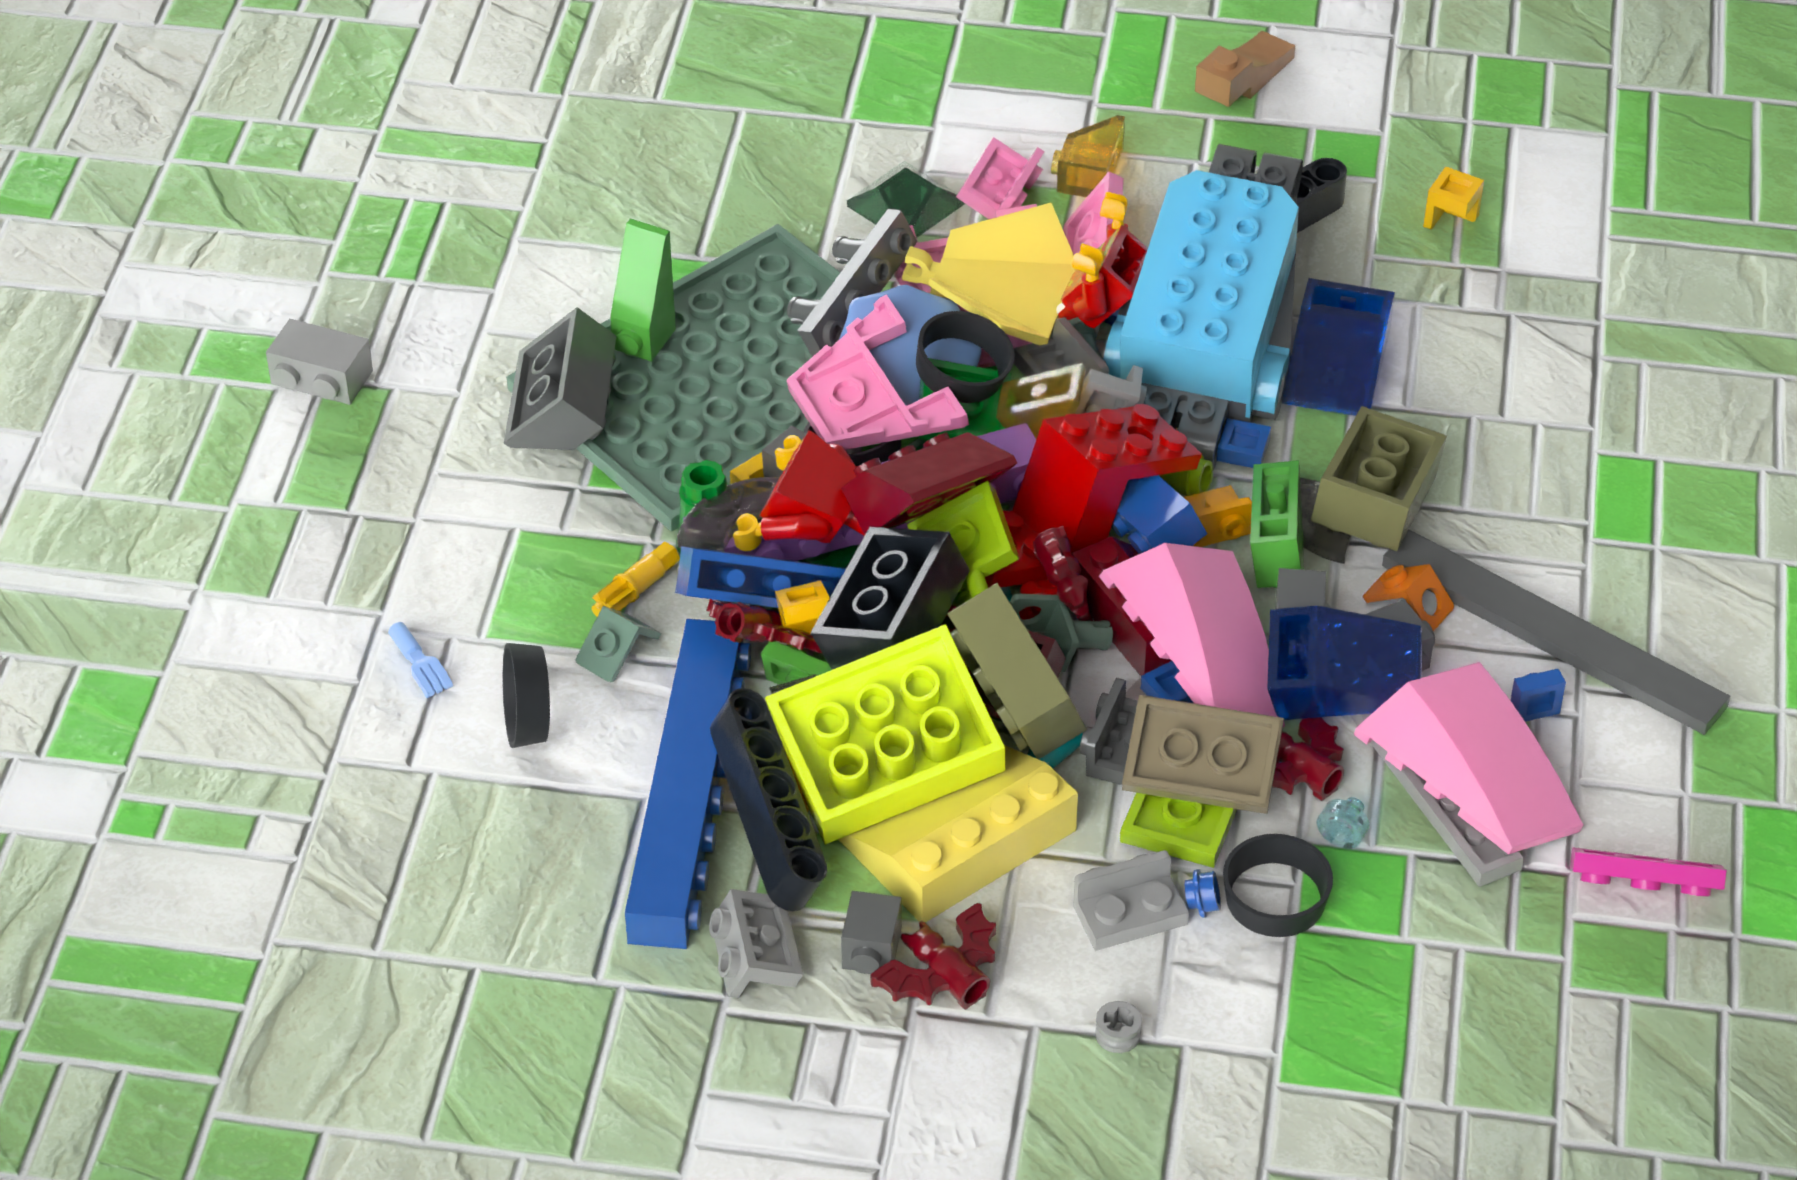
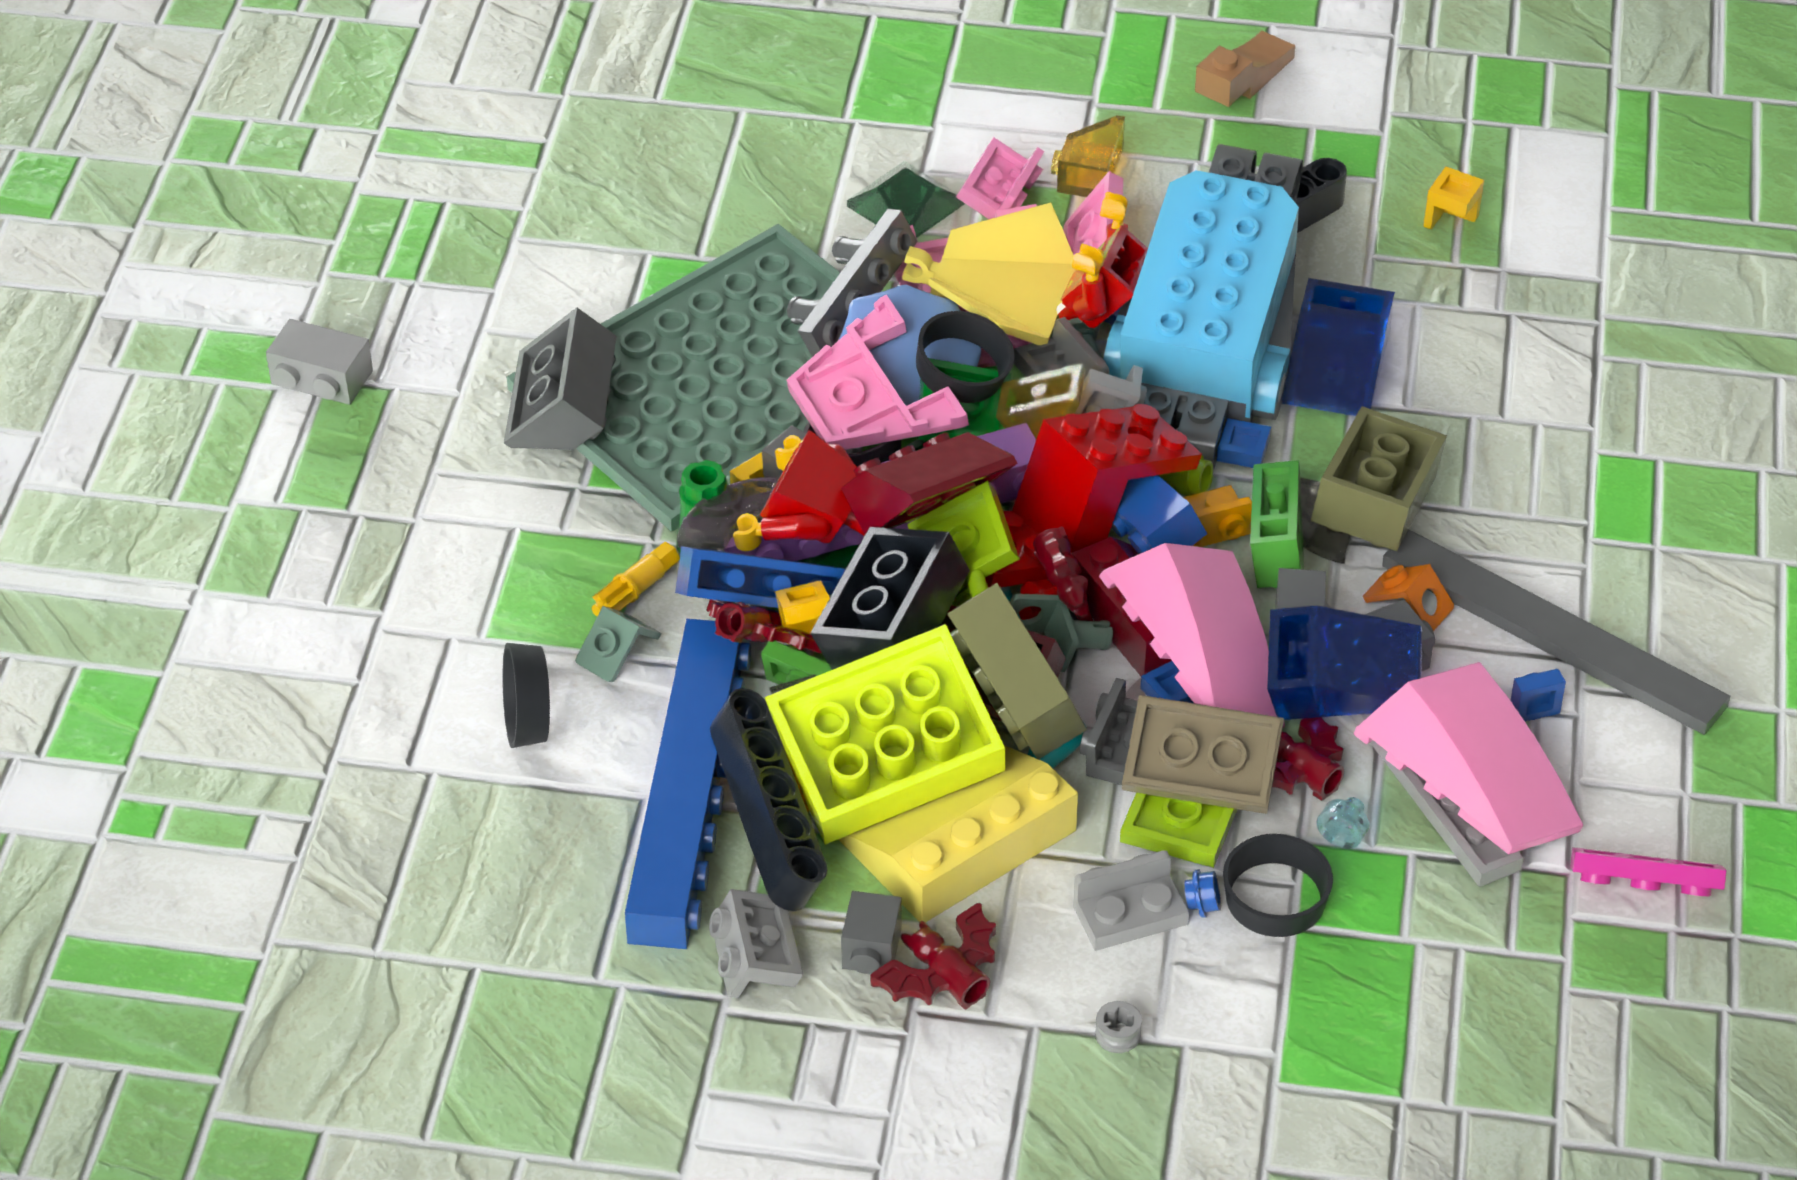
light blue piece [388,622,453,698] -> none
bright green slope [610,218,676,362] -> none

